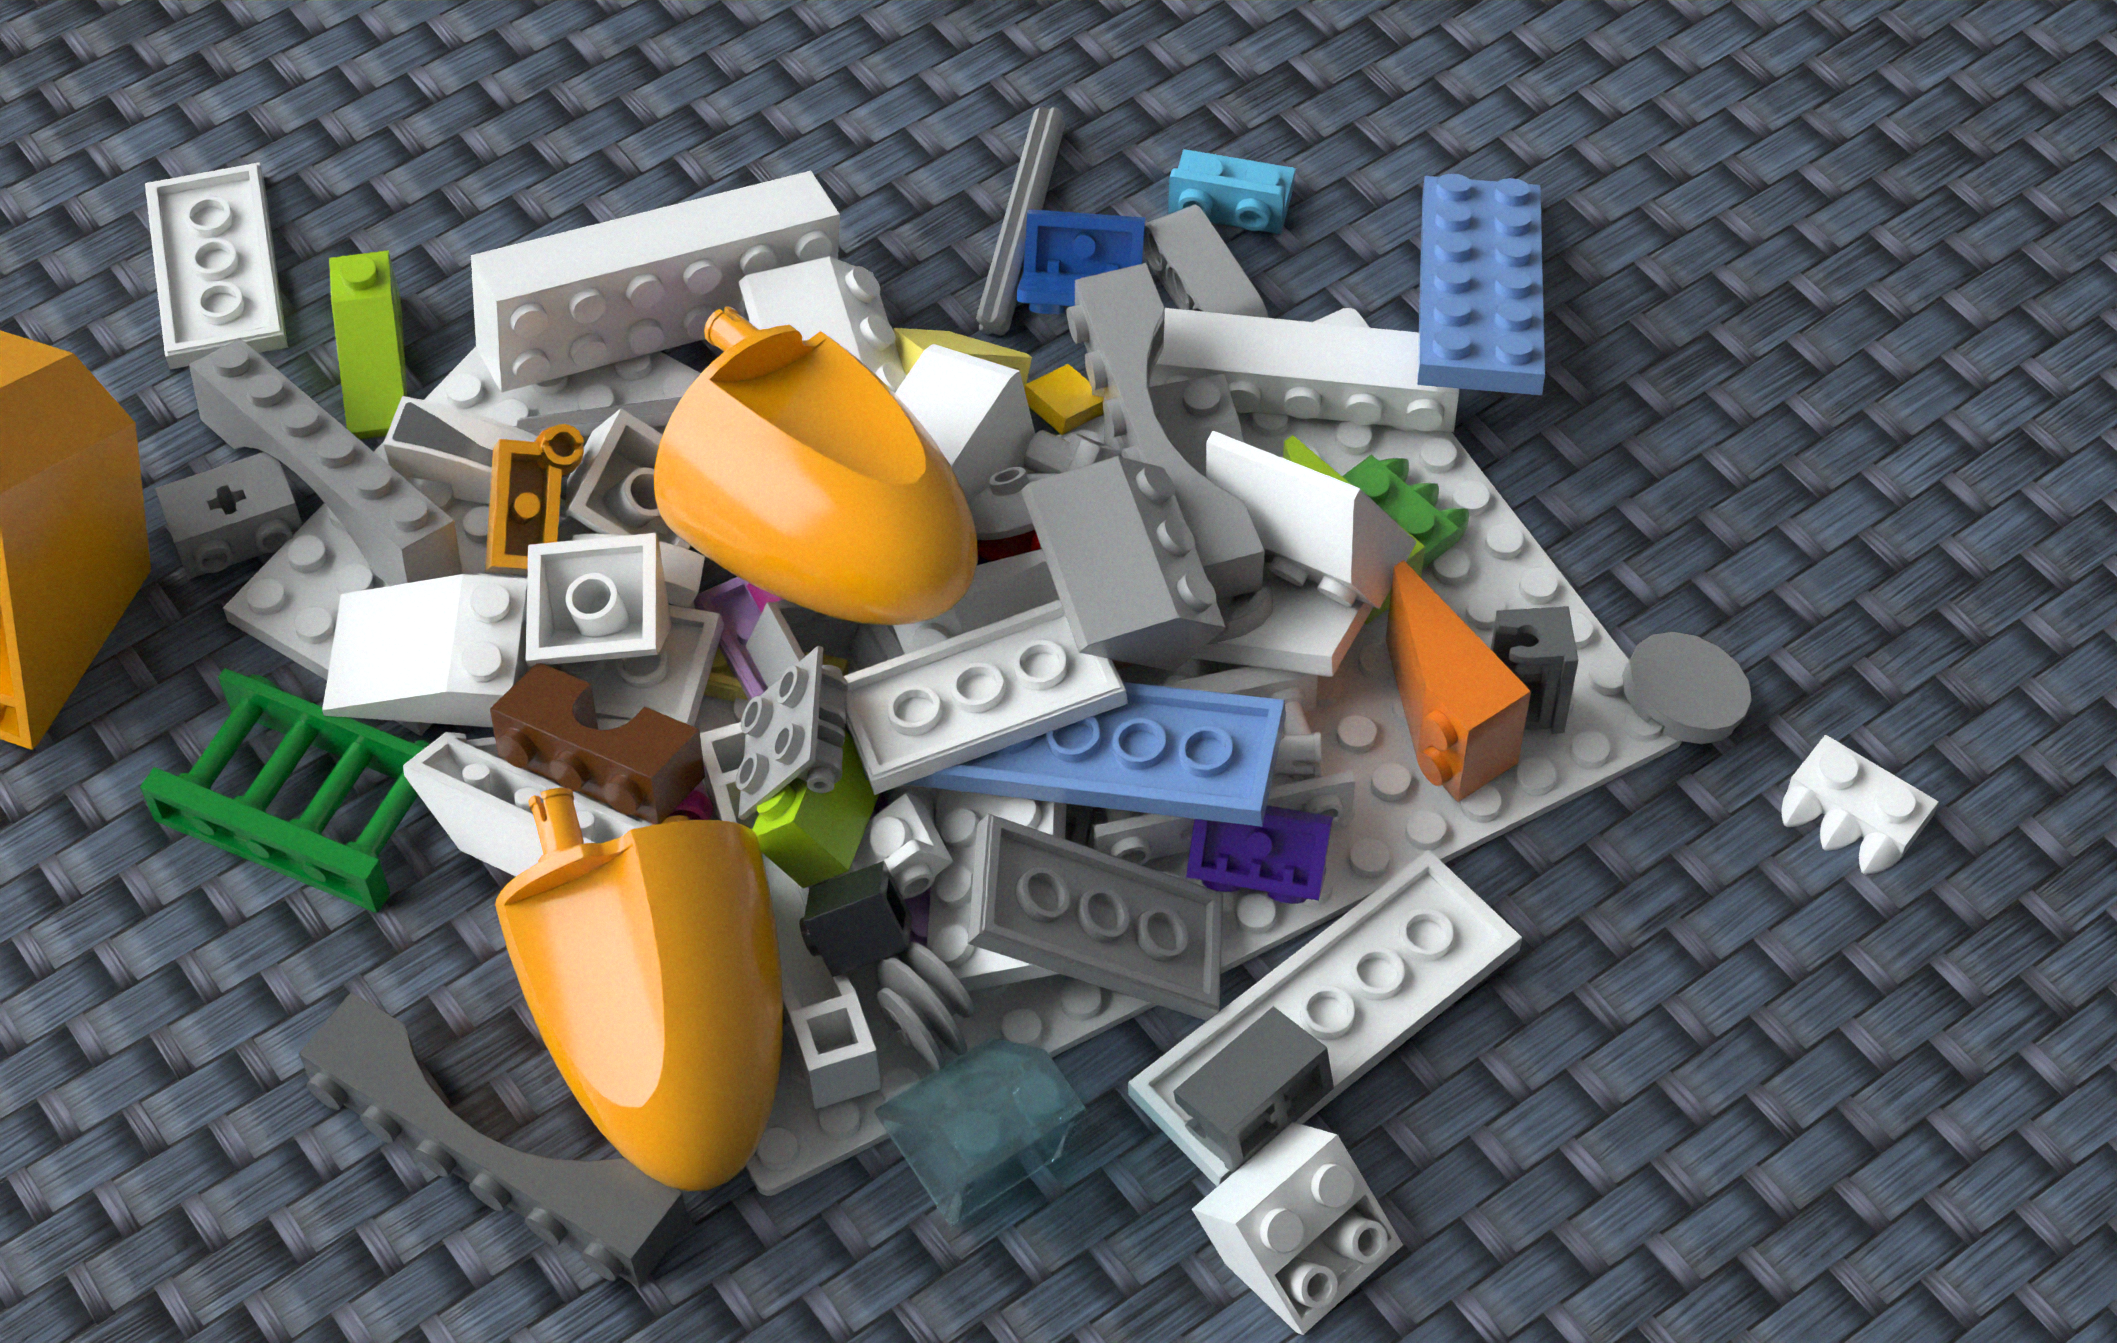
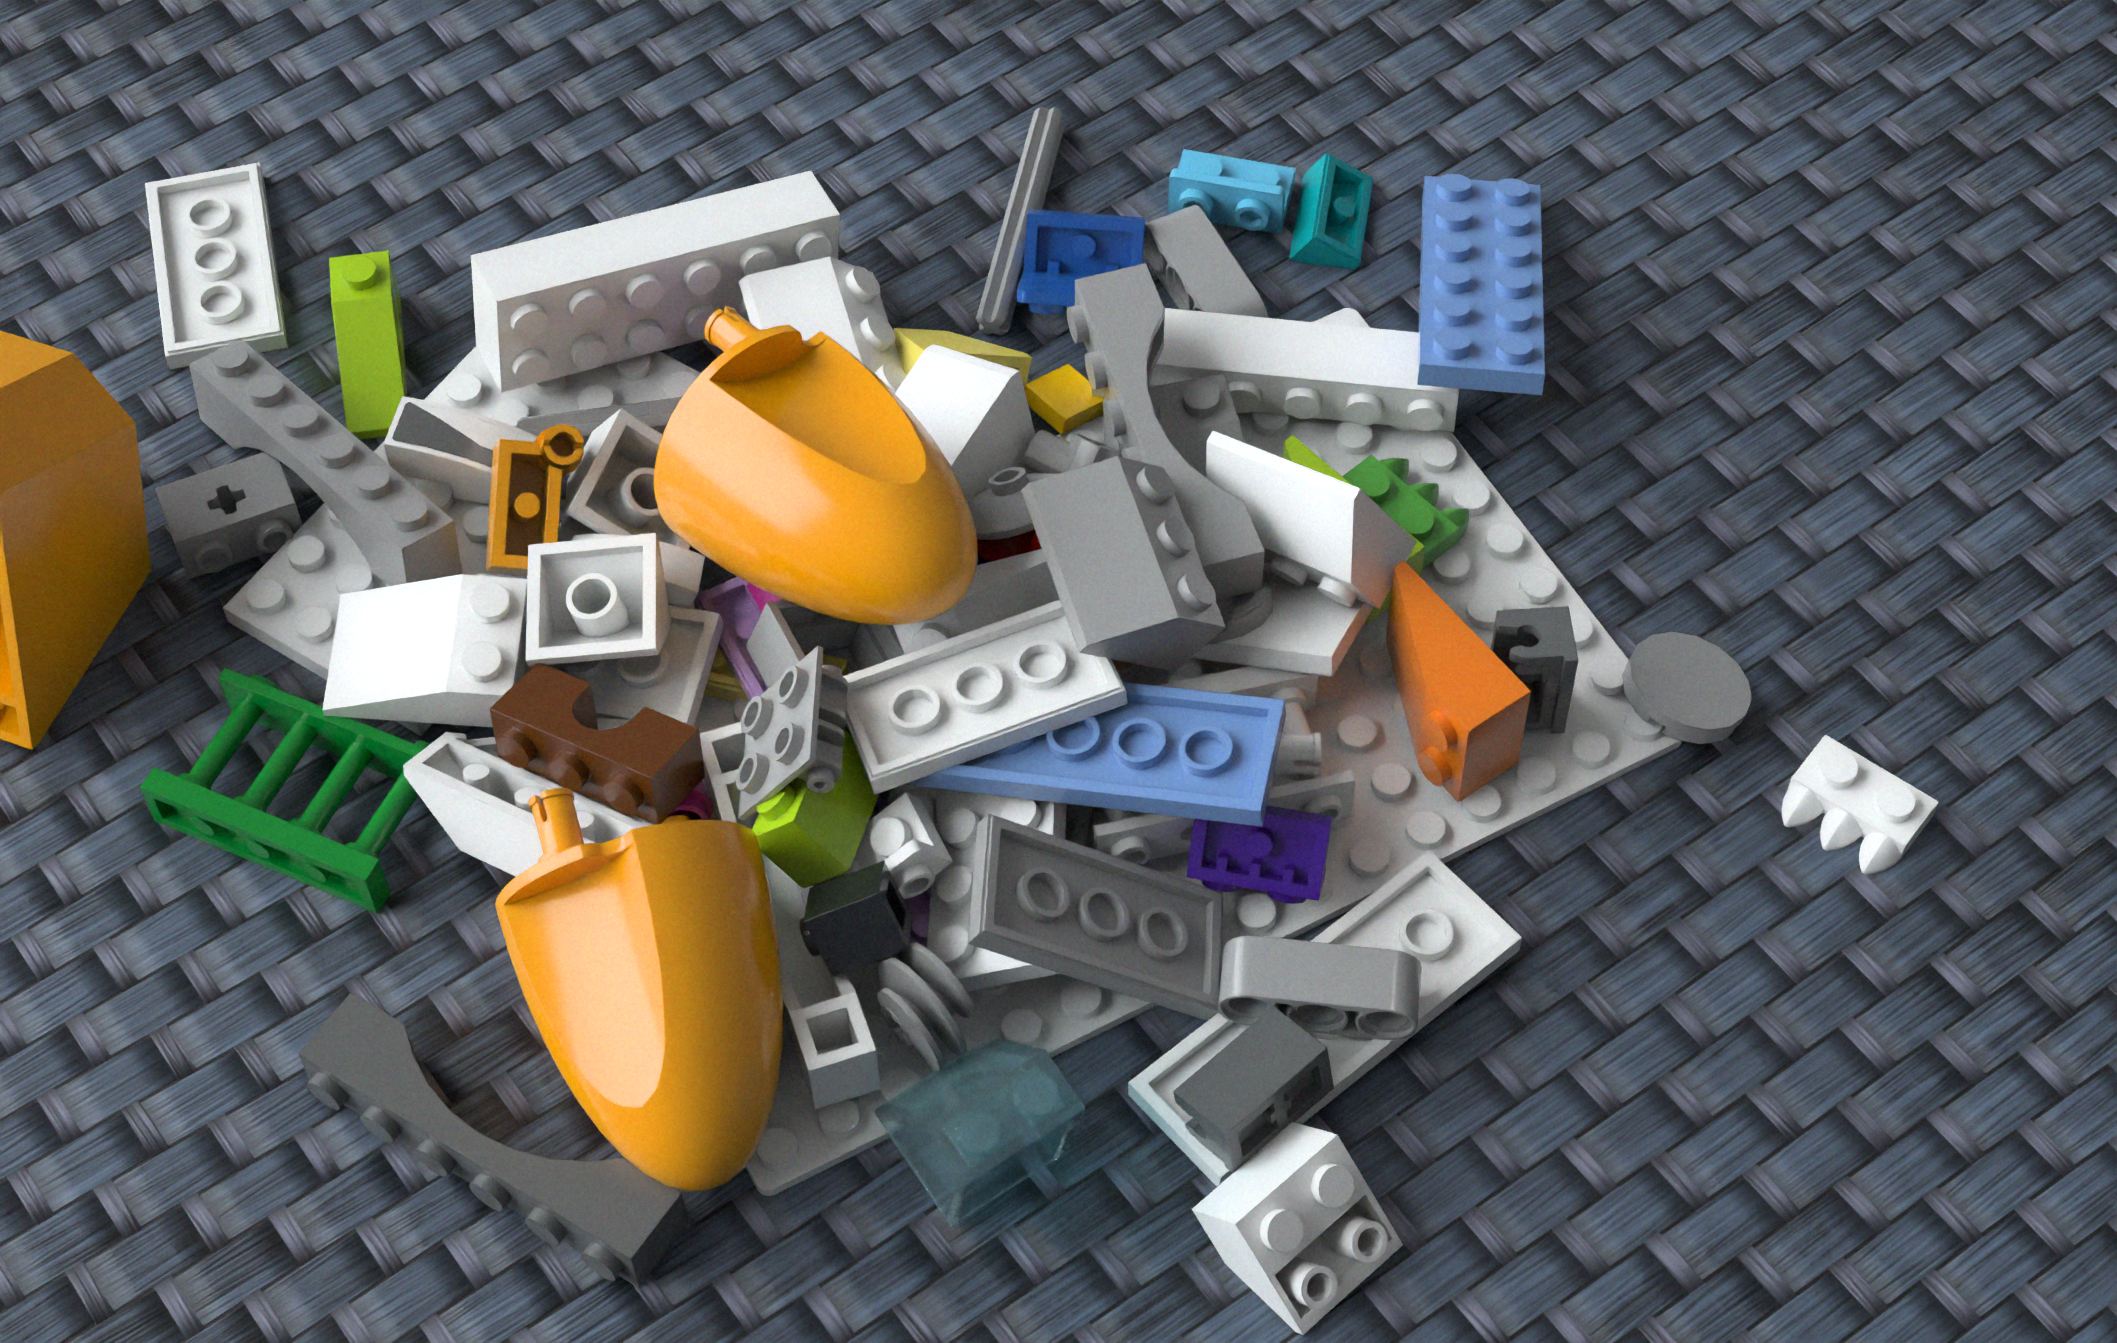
none -> light grey beam [1217,936,1422,1040]
none -> teal slope [1289,153,1374,269]

